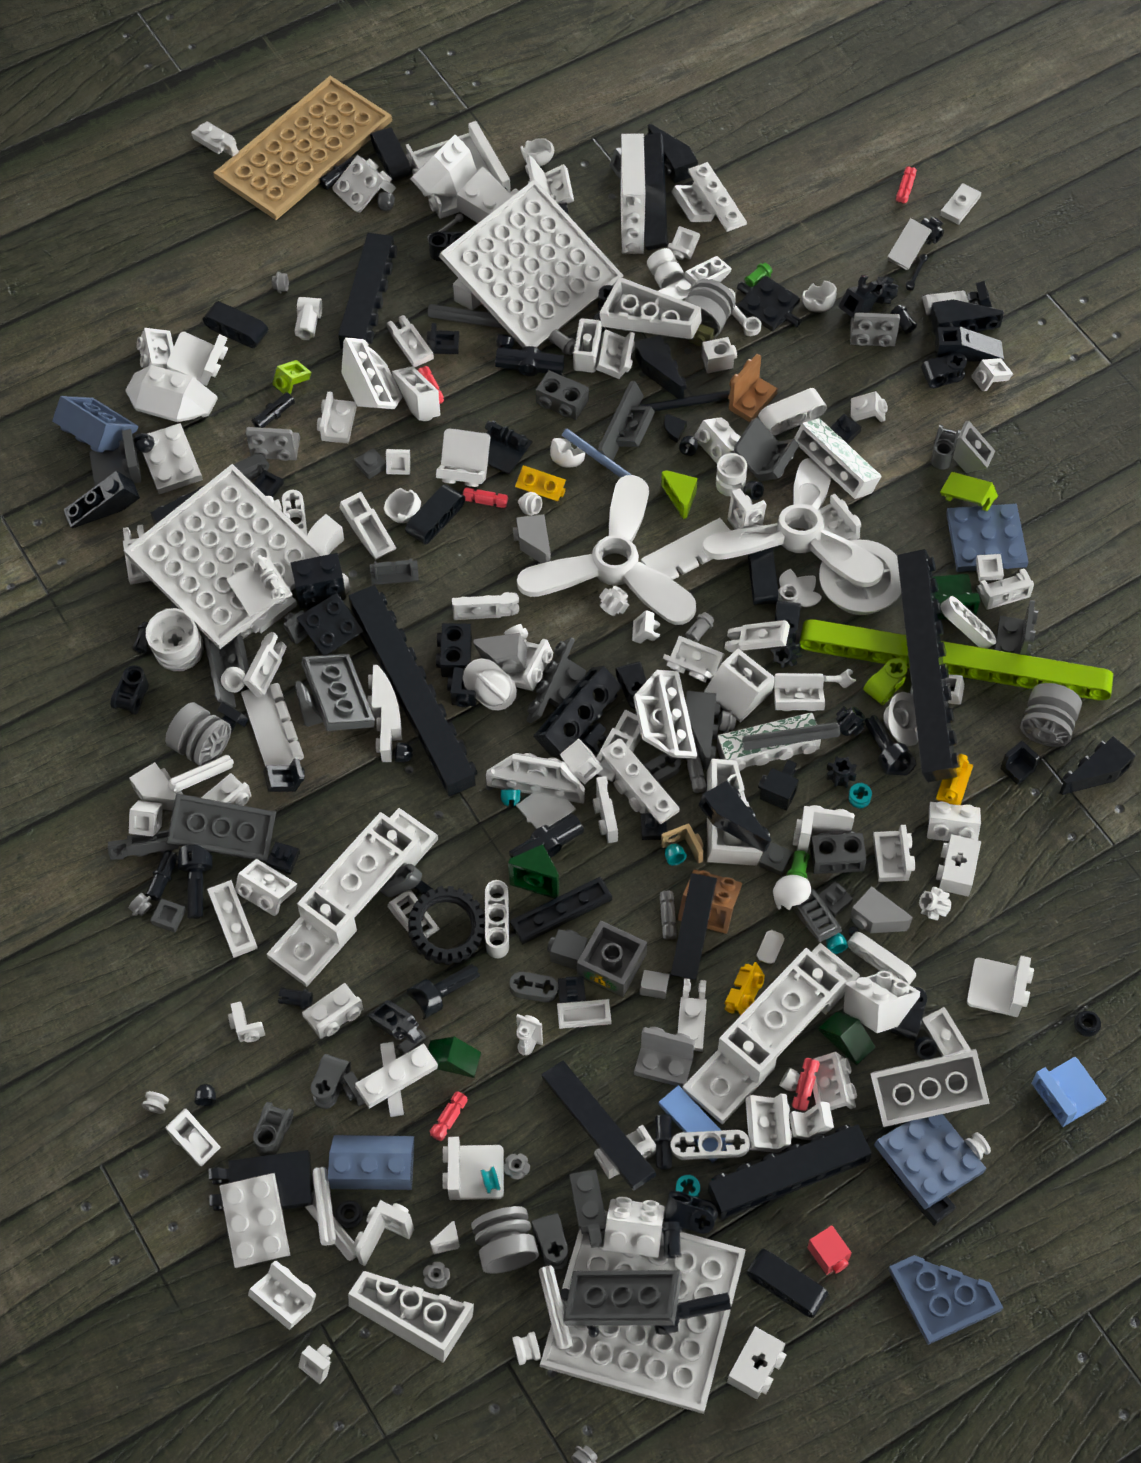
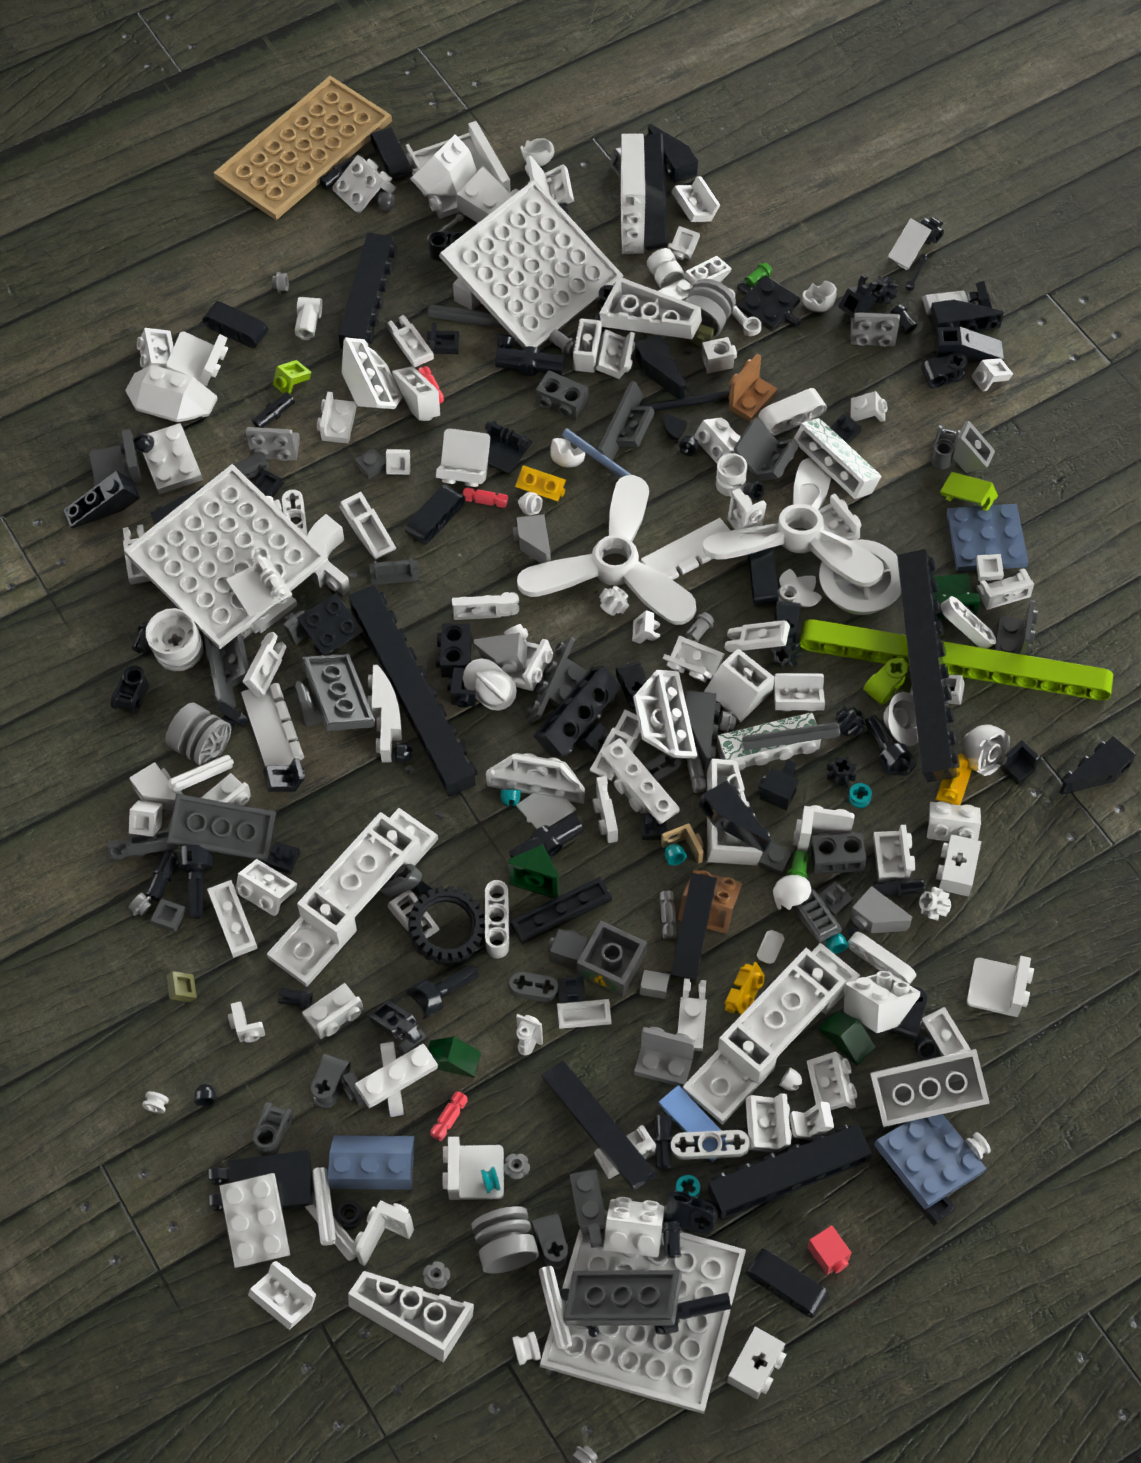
sand blue slope [53,396,138,453] -> none
white slope [165,1109,221,1167] -> none
white hinge [191,122,239,156] -> none
white tile [221,667,245,692] -> none
black bracket [290,553,346,609] -> none
white tile [298,1344,332,1384] -> none
white hair [384,488,421,523] -> none
white slope [431,1221,460,1254] -> none
white brick [560,739,603,784] -> none
lime slope [661,470,697,519] -> none
white bracket [688,162,747,232] -> none
coral axle [792,1058,820,1111] -> none
white hand [824,669,856,688] -> none
sand blue plate [888,1255,1003,1345] -> none
coral axle [896,166,917,204] -> none
white plate [940,183,981,225] -> none
light grey wheel [1020,683,1082,747] -> none
light blue bracket [1031,1057,1106,1127] -> none
black plate [1074,1011,1101,1037] -> none
none -> olive plate [166,971,197,1002]
none -> black axle [873,878,925,898]
none -> white cylinder [962,725,1010,776]

